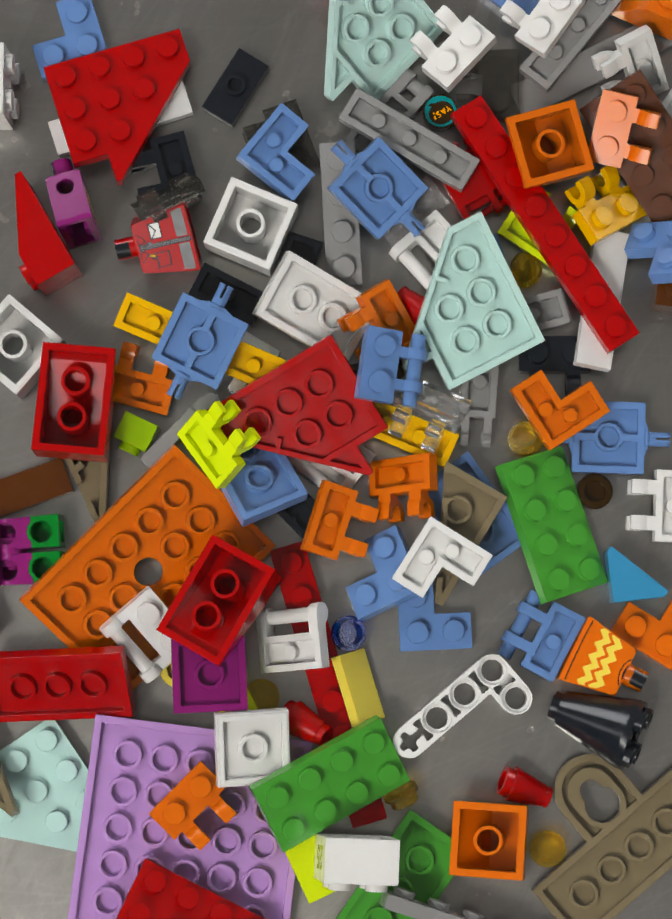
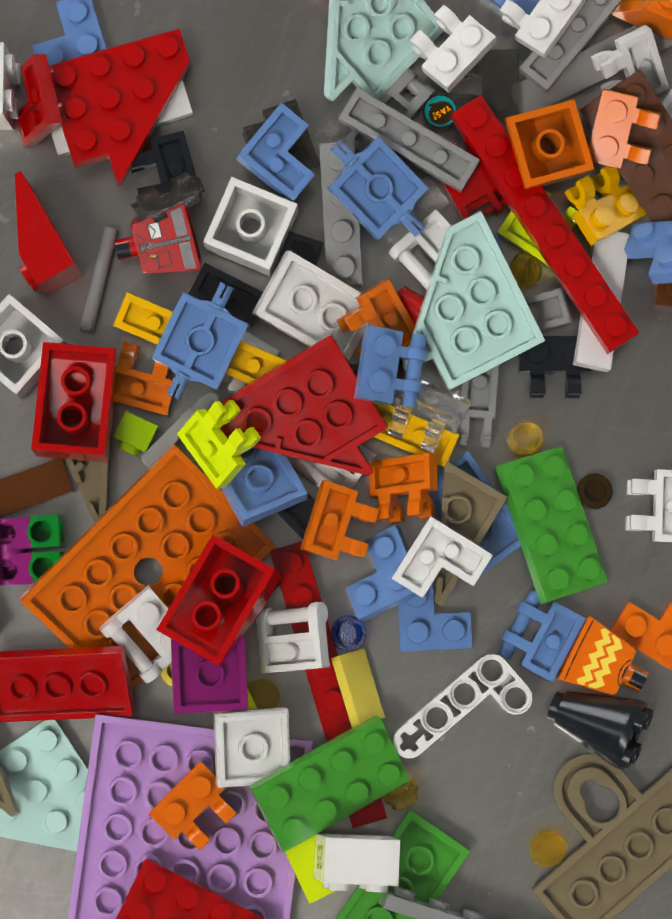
magenta torso [45,158,103,250] -> none
black plate [202,48,269,127] -> none
red cone [283,700,333,746] -> none
orange slope [449,800,530,881] -> none
red cone [496,766,553,808] -> none
orange plate [509,370,610,451] -> none
medium blue plate [562,401,670,475] -> none
dark azure slope [603,546,669,604] -> none
none -> red plate [17,54,63,146]
none -> light grey bar [80,227,118,333]

